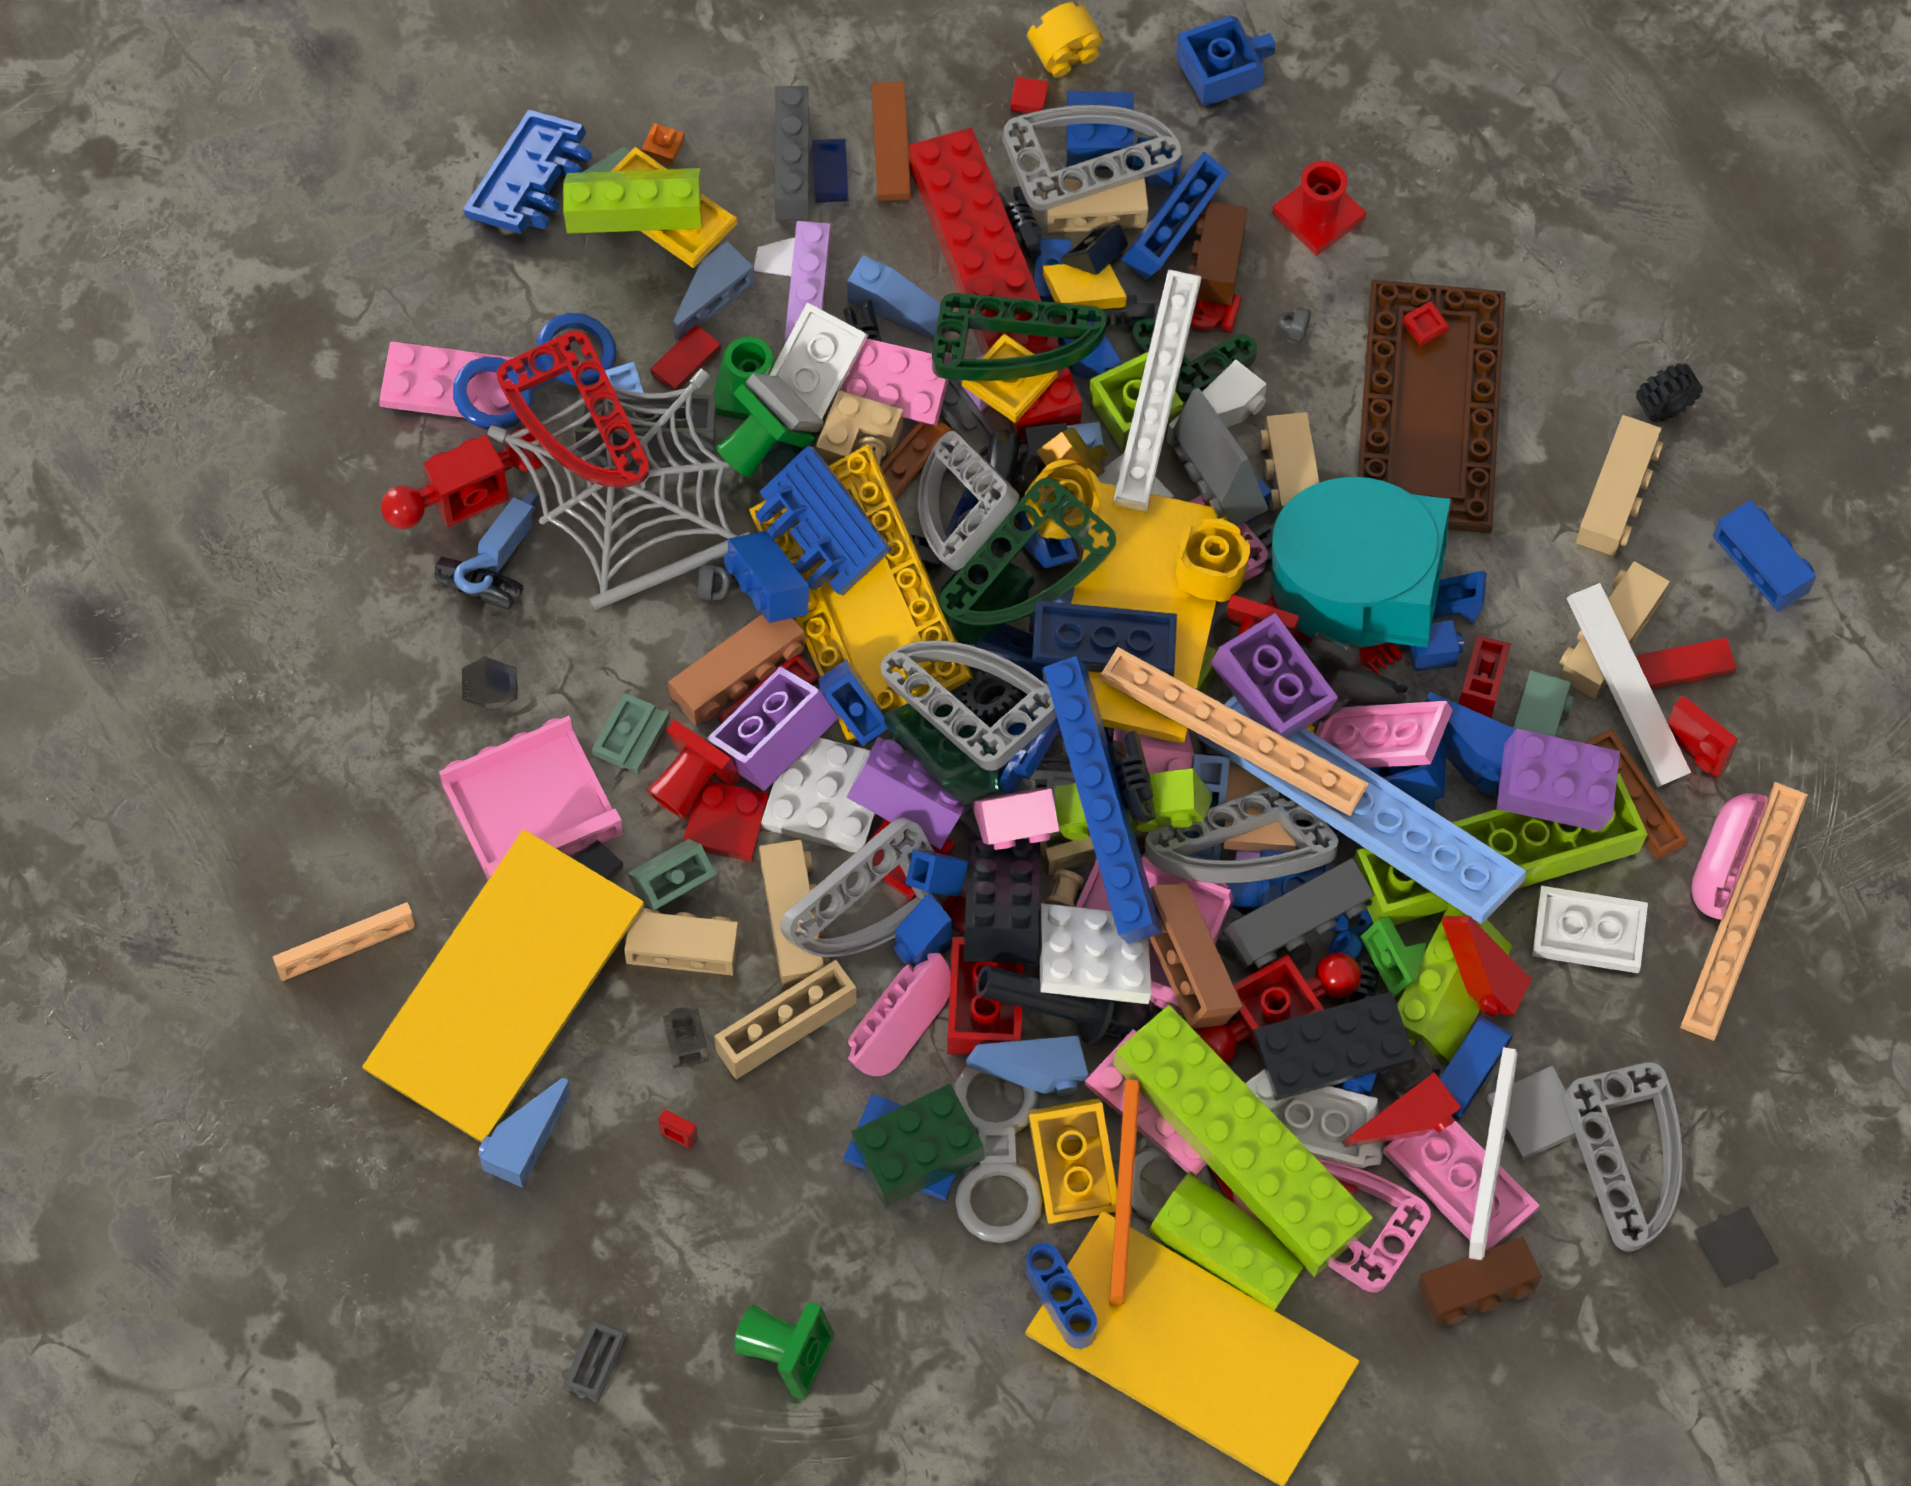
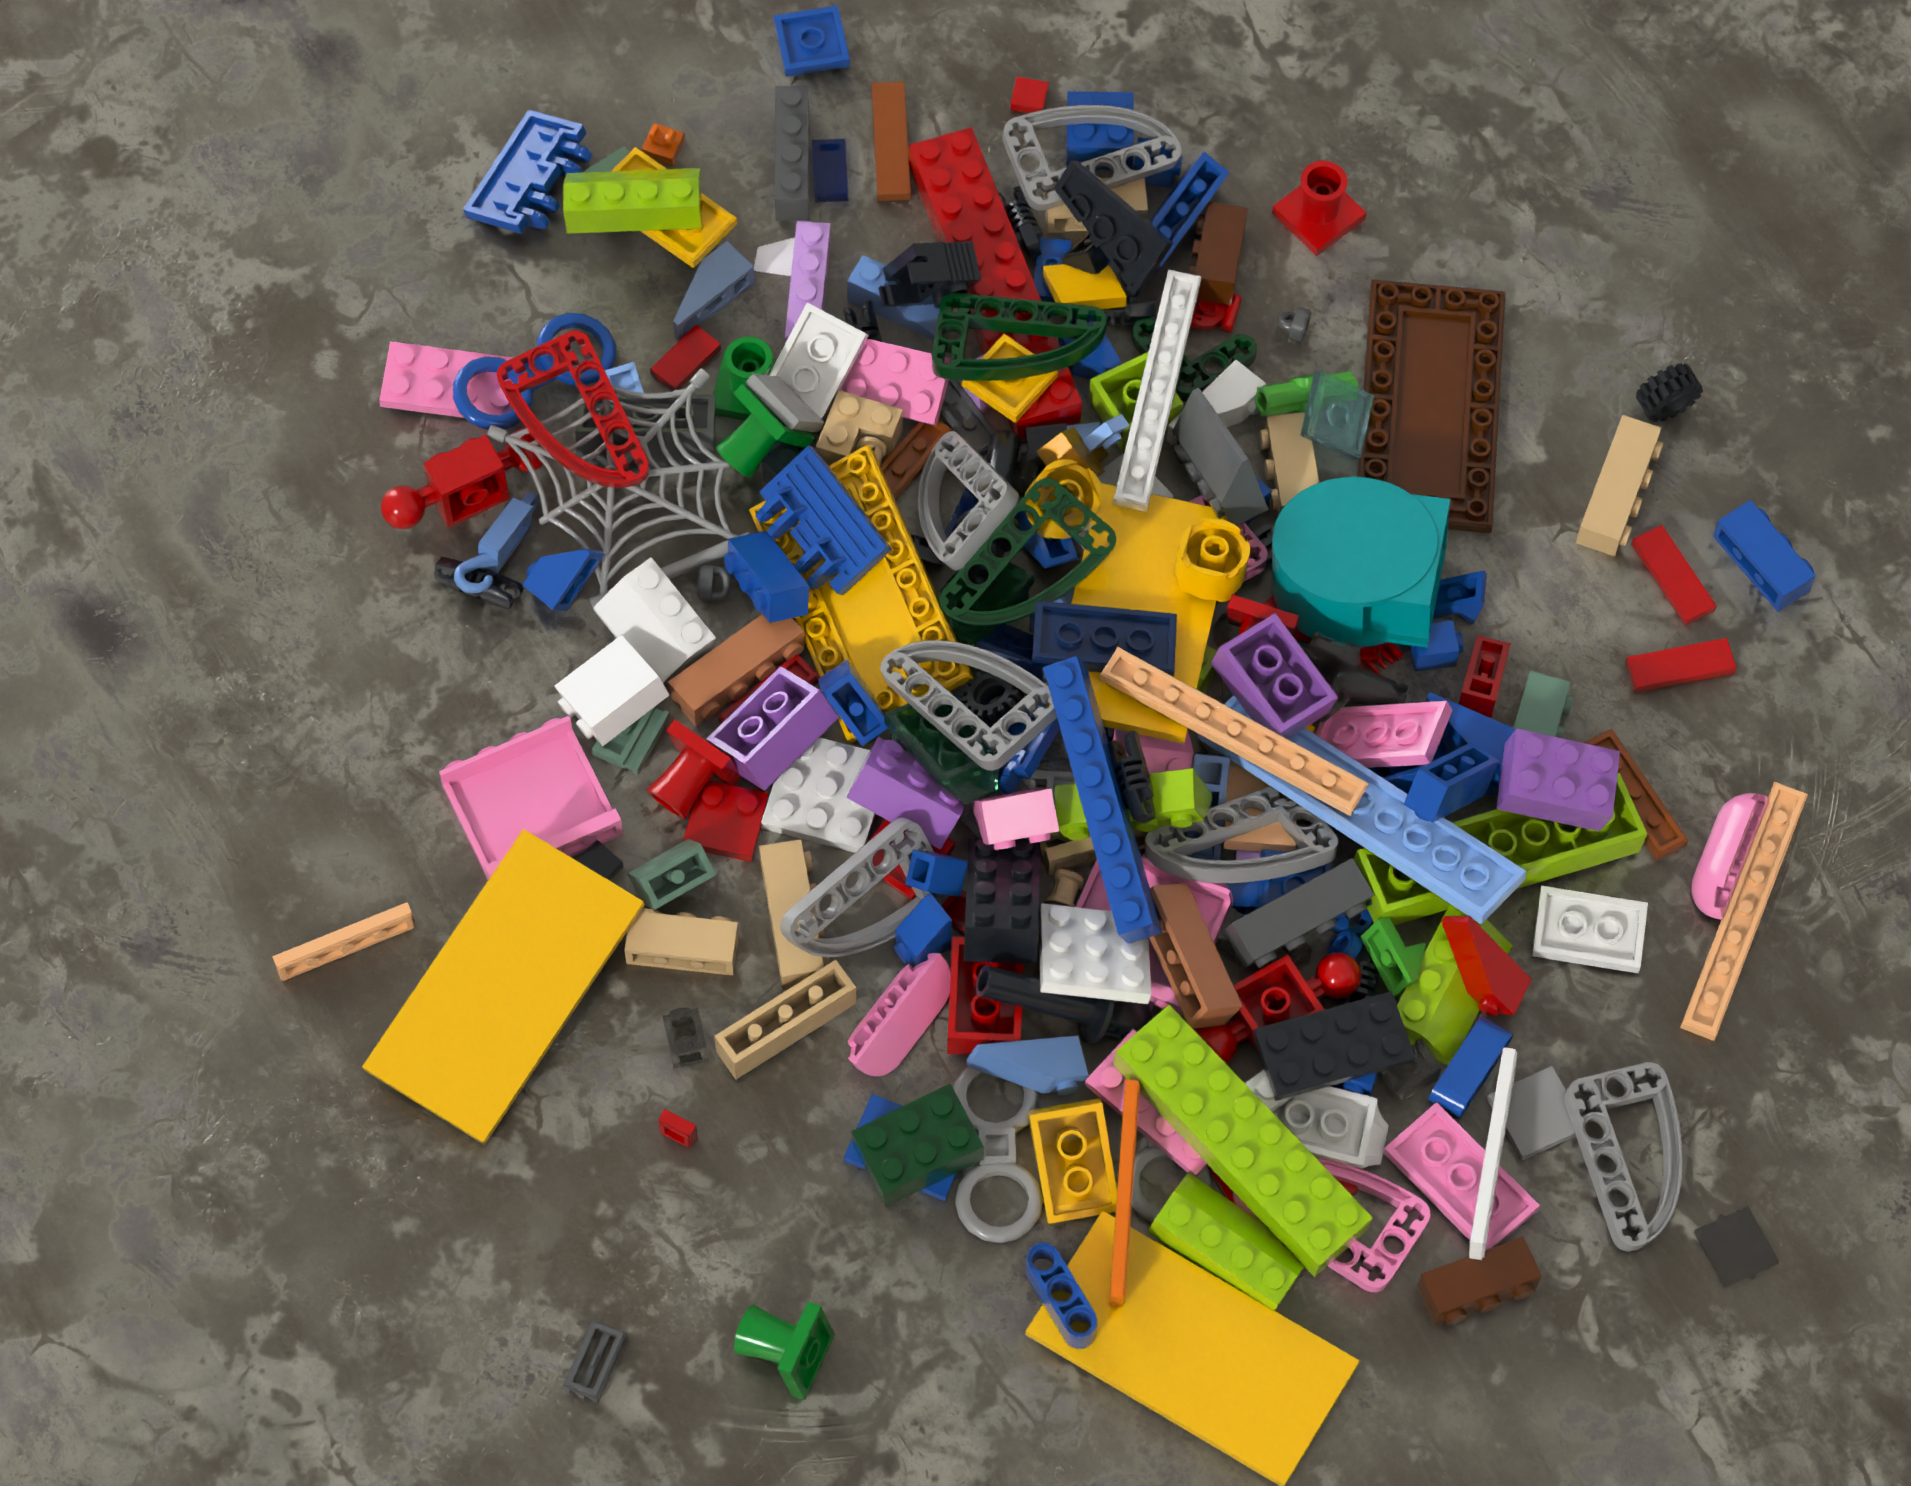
clear smoke brick [462,656,518,711] -> none
medium blue slope [478,1078,571,1188] -> none
yellow brick [1027,2,1103,78] -> none
blue hinge [1176,16,1276,107] -> none
red slope [1342,1072,1461,1148] -> none
red tile [1402,301,1450,348] -> none
tan brick [1559,561,1670,701] -> none
white tile [1566,583,1691,788] -> none
red plate [1668,695,1738,778] -> none
none -> blue slope [522,549,605,610]
none -> white brick [555,635,669,746]
none -> white slope [593,557,716,685]
none -> blue plate [773,5,850,77]
none -> black piece [878,241,981,309]
none -> black wing [1054,161,1173,298]
none -> light blue plate [1082,414,1129,451]
none -> bright green piece [1254,371,1358,416]
none -> clear light blue tile [1300,371,1374,460]
none -> blue brick [1404,743,1500,823]
none -> red tile [1631,525,1717,626]

